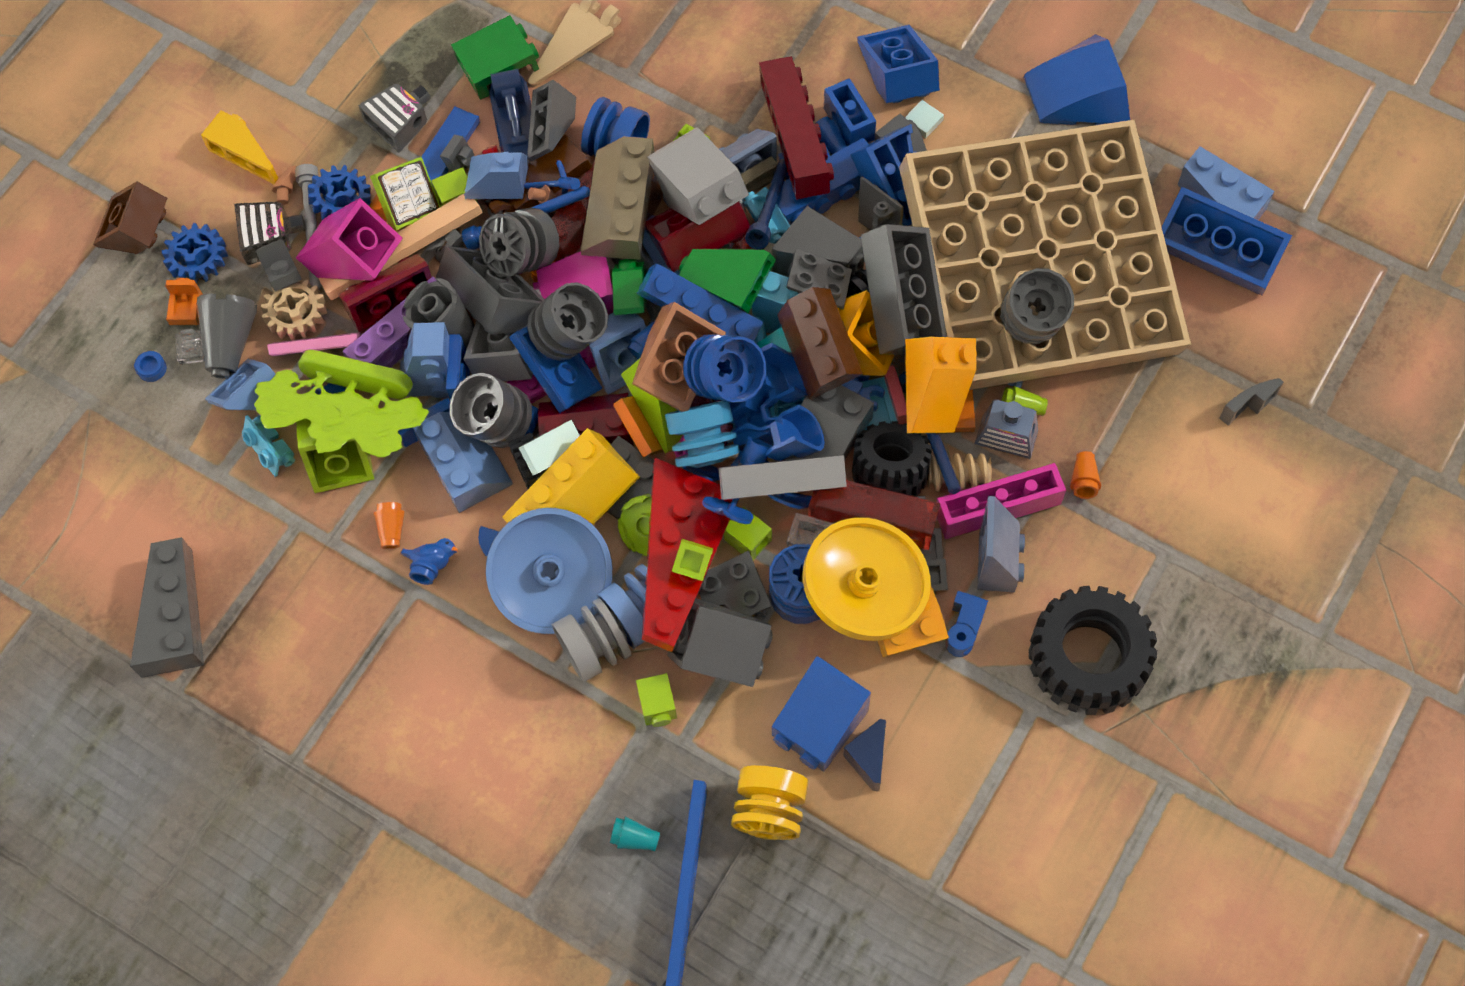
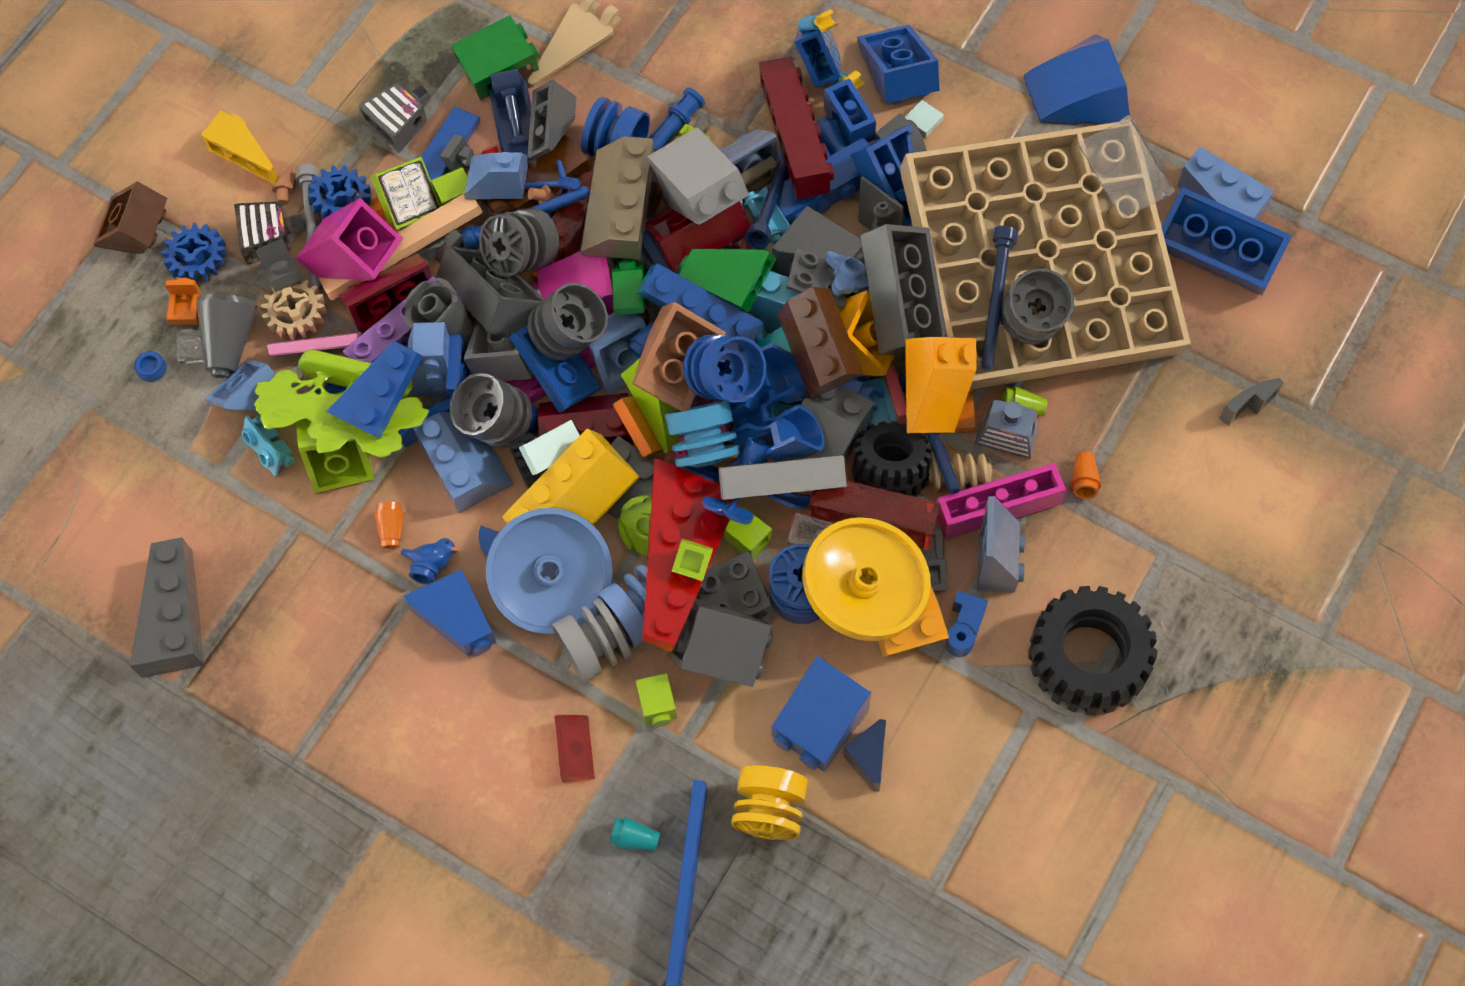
none -> blue wing [326,341,423,439]
none -> blue slope [404,569,497,656]
none -> clear red slope [554,714,595,783]
none -> blue pin [649,87,705,152]
none -> torso [794,9,865,90]
none -> medium blue animal [825,251,869,296]
none -> dark blue piece [981,226,1018,370]
none -> clear piece [1078,115,1175,219]

